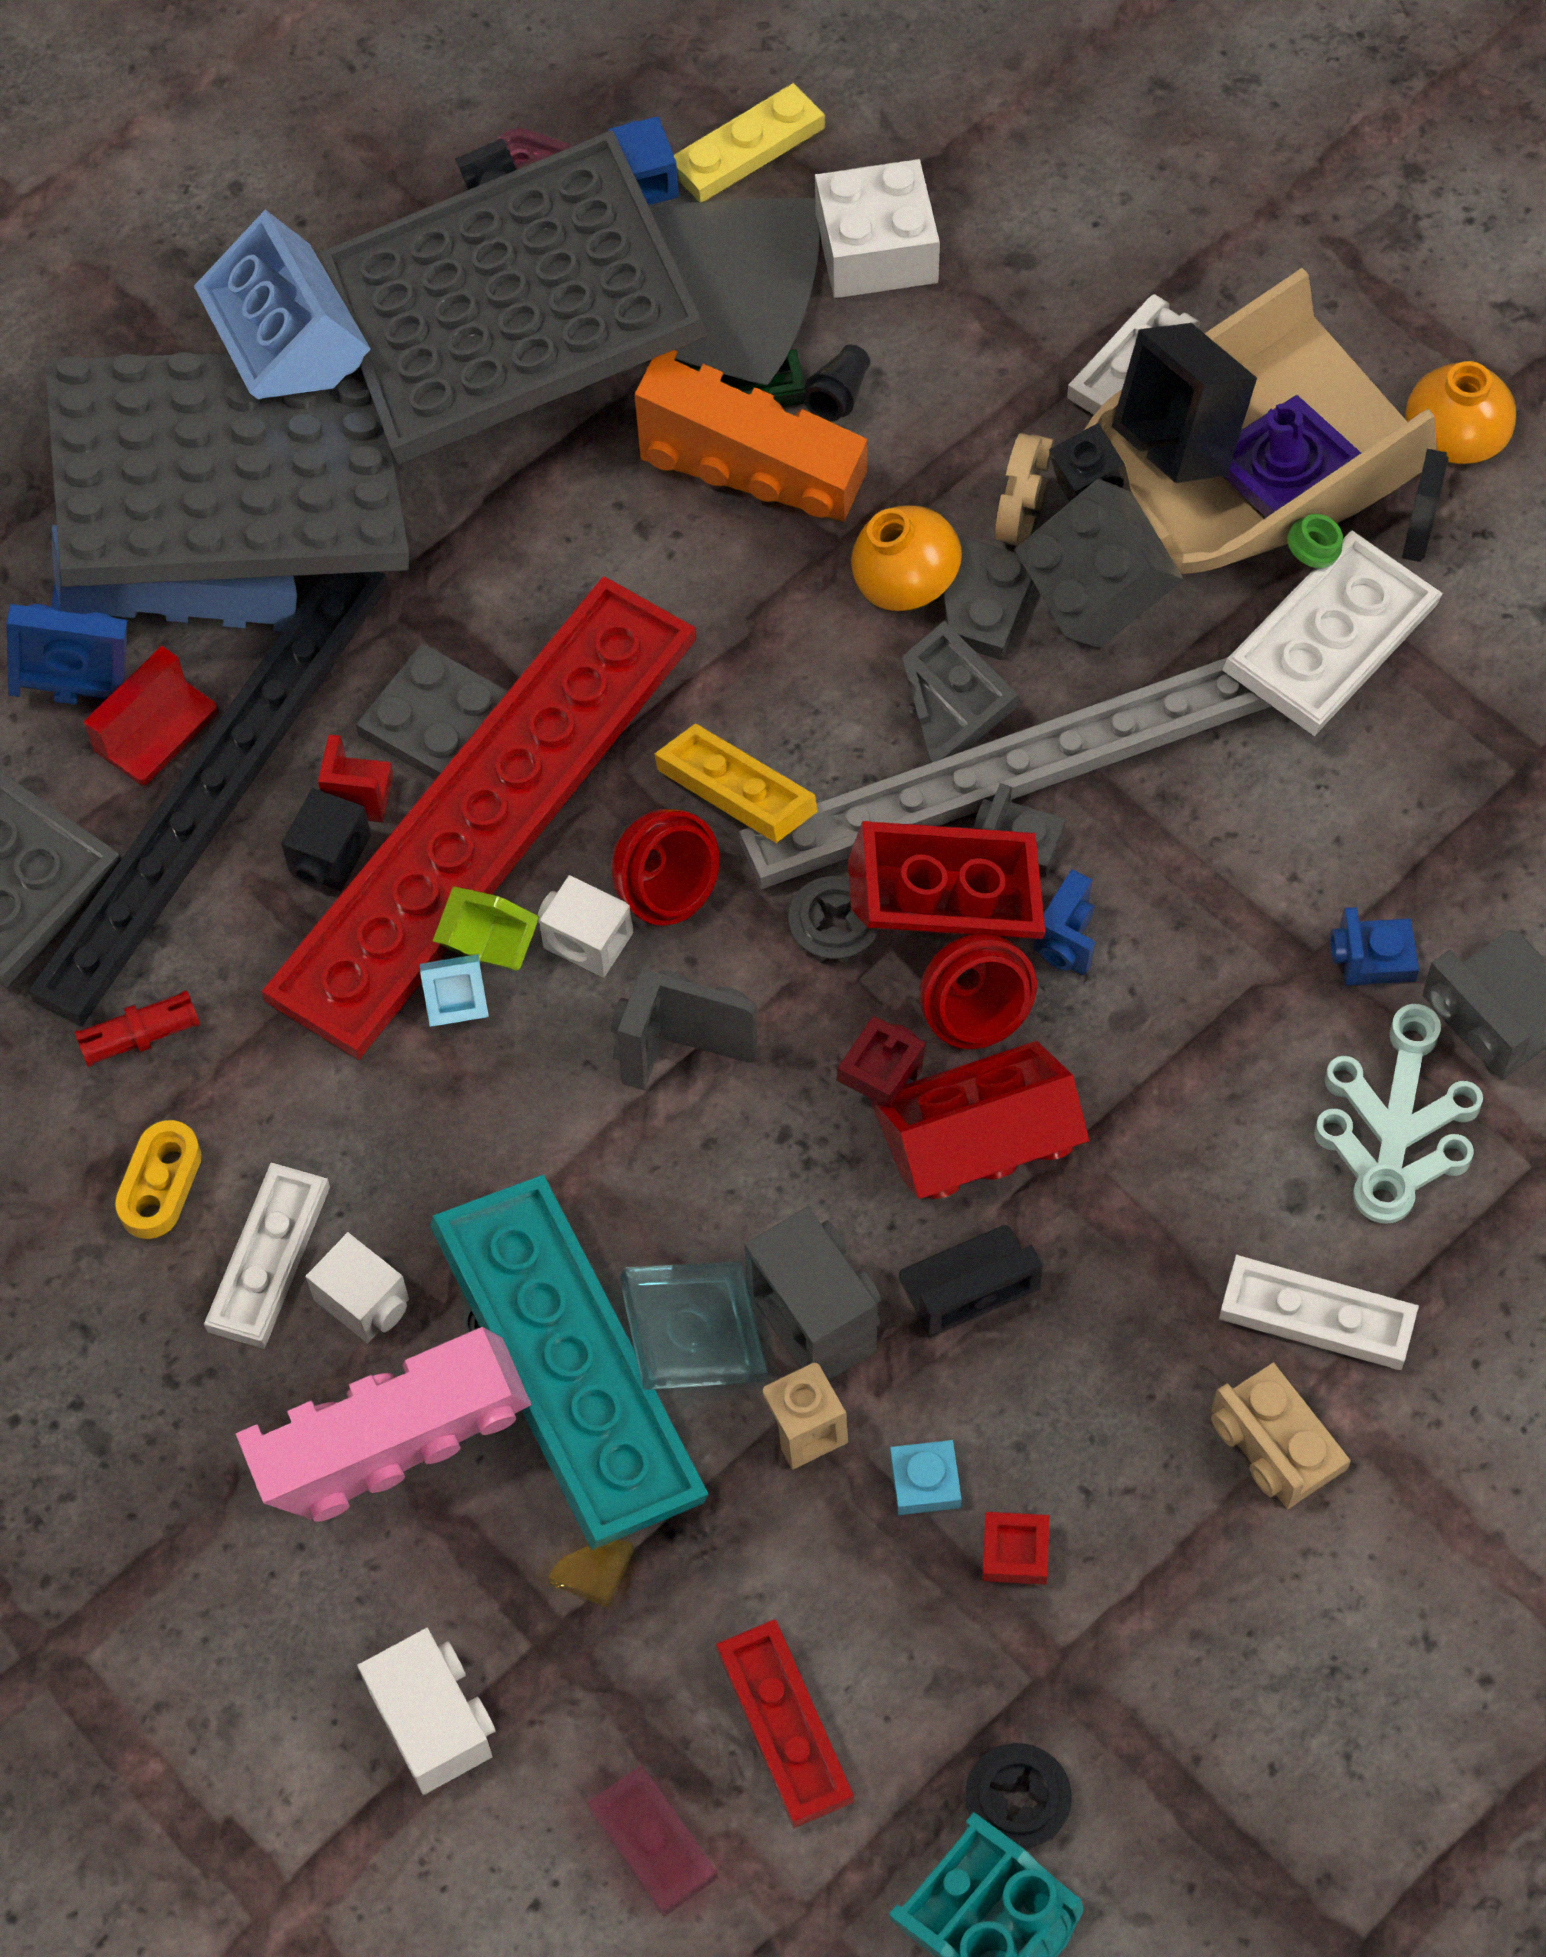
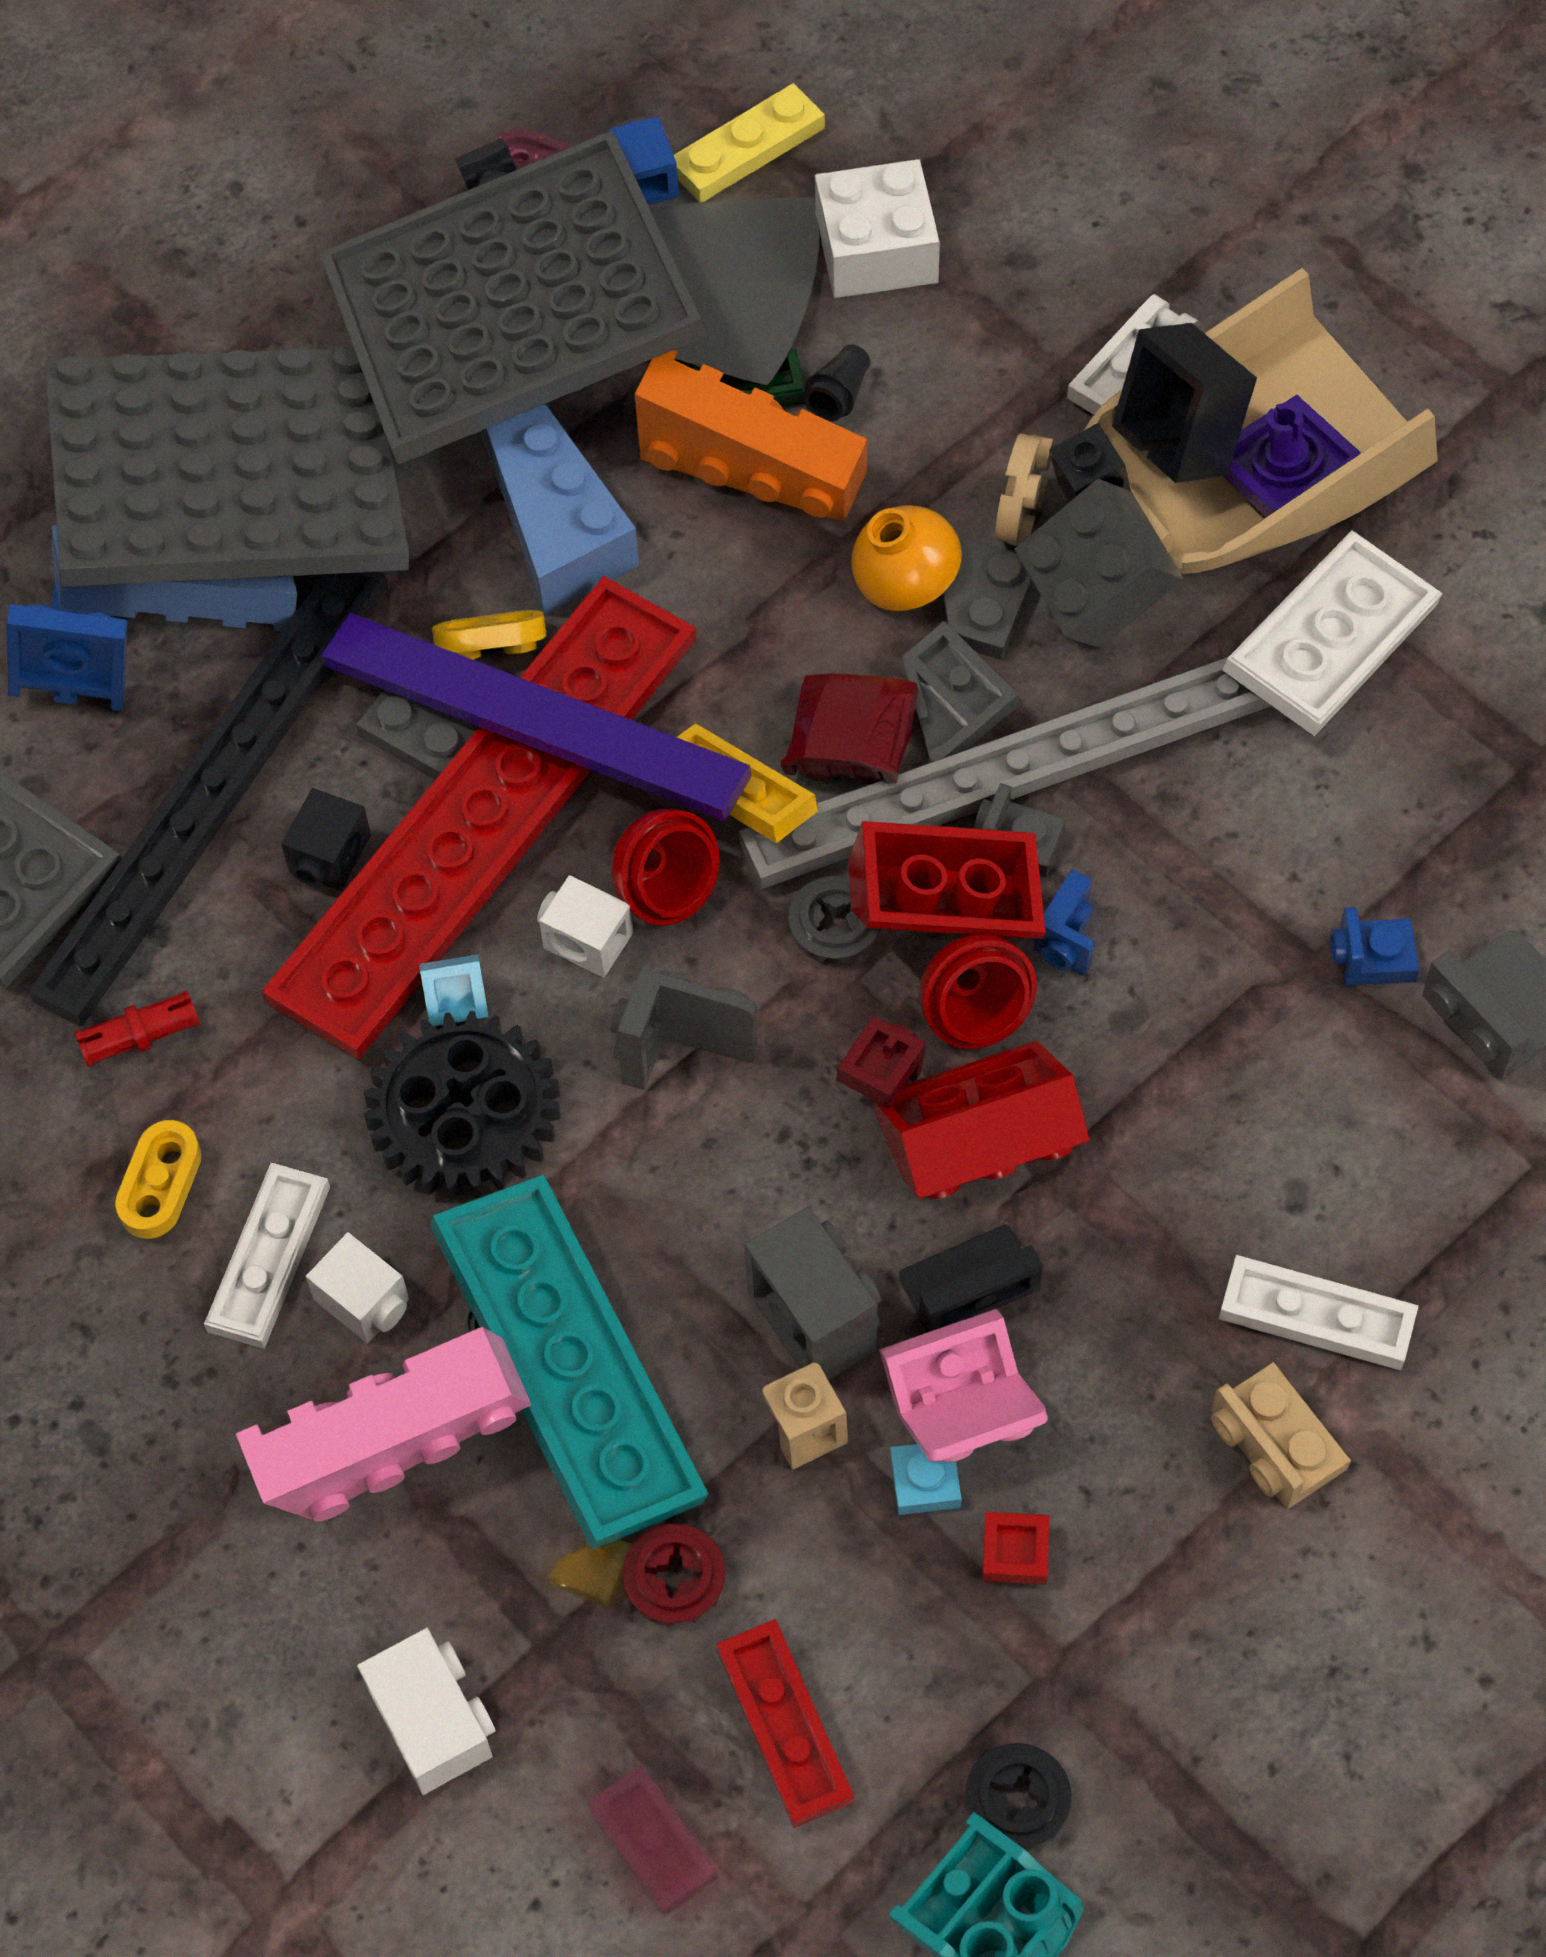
red panel [83,645,218,786] -> none
light blue slope [194,209,371,399] -> none
red panel [318,734,394,823] -> none
lime panel [433,886,539,971] -> none
clear light blue tile [619,1261,767,1390] -> none
bright green plate [1287,514,1343,568] -> none
light aqua plant [1314,1004,1483,1224] -> none
black tile [1402,449,1449,562] -> none
light orange piece [1405,361,1516,464] -> none
none -> dark purple tile [321,613,752,821]
none -> black gear [364,1011,561,1200]
none -> yellow plate [432,610,547,660]
none -> medium blue wedge [481,404,639,616]
none -> dark red gear [623,1524,725,1627]
none -> dark red slope [780,673,919,784]
none -> bright pink bracket [879,1309,1048,1462]

